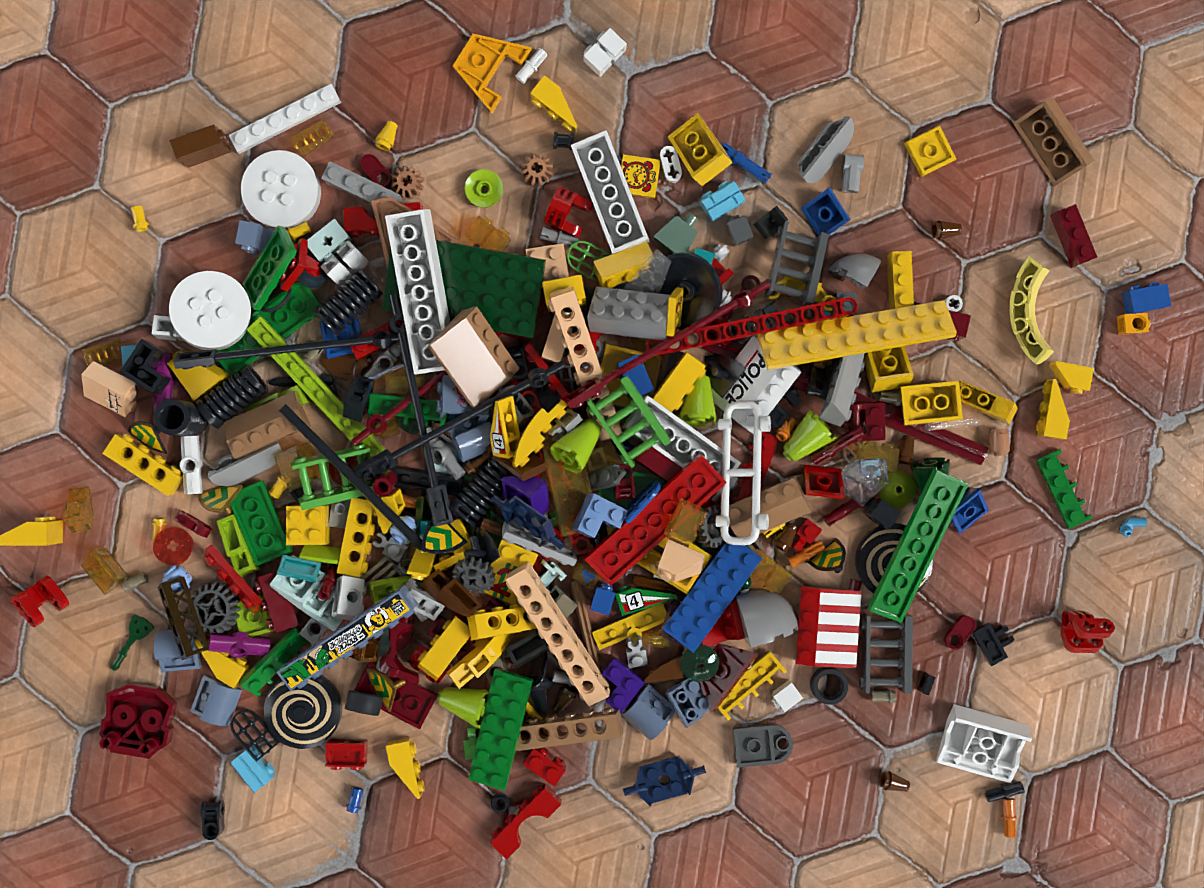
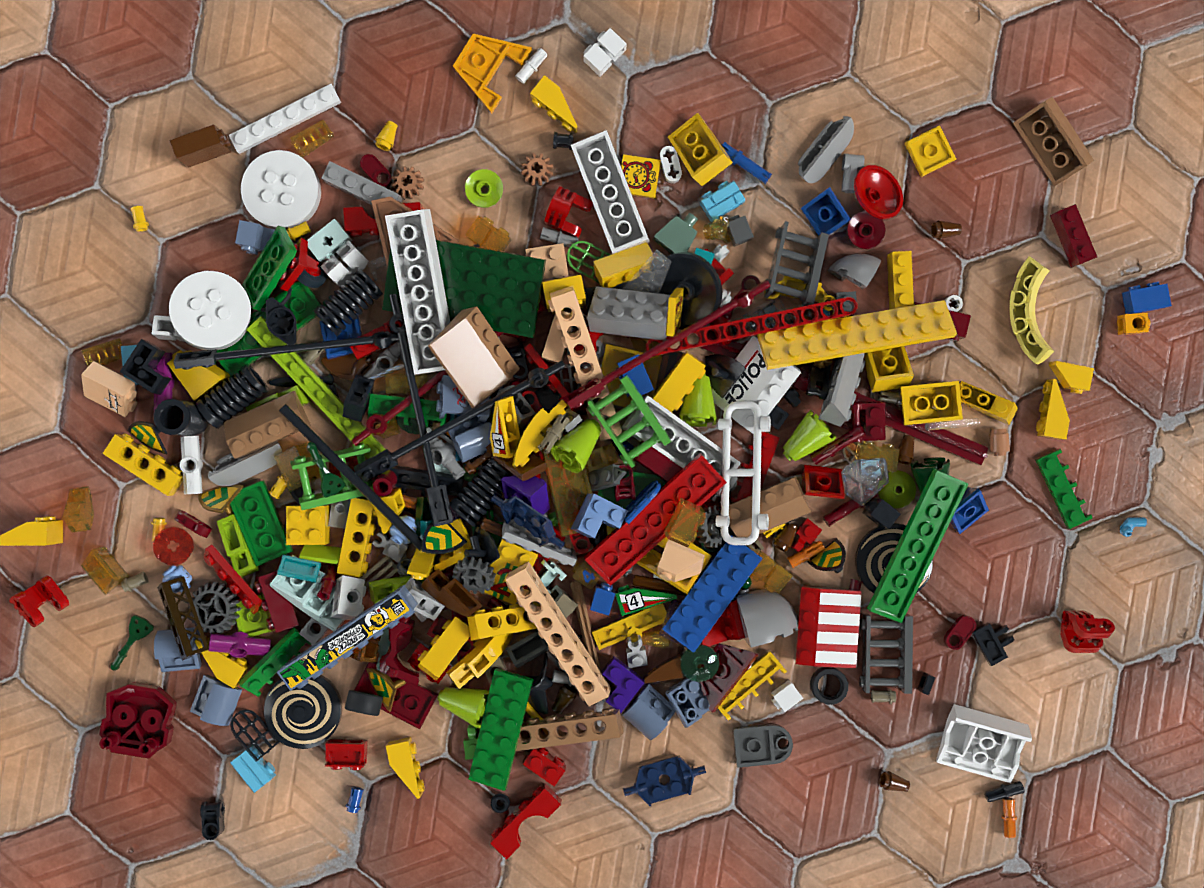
pearl dark grey bracket [753,206,788,239] -> none
orange pin [776,417,797,441] -> none
none -> black hat [266,297,297,346]
none -> dark green piece [307,442,346,498]
none -> dark tan pin [538,414,570,454]
none -> clear yellow animal [703,216,731,243]
none -> dark red dish [847,211,886,249]
none -> red dish [854,165,903,219]

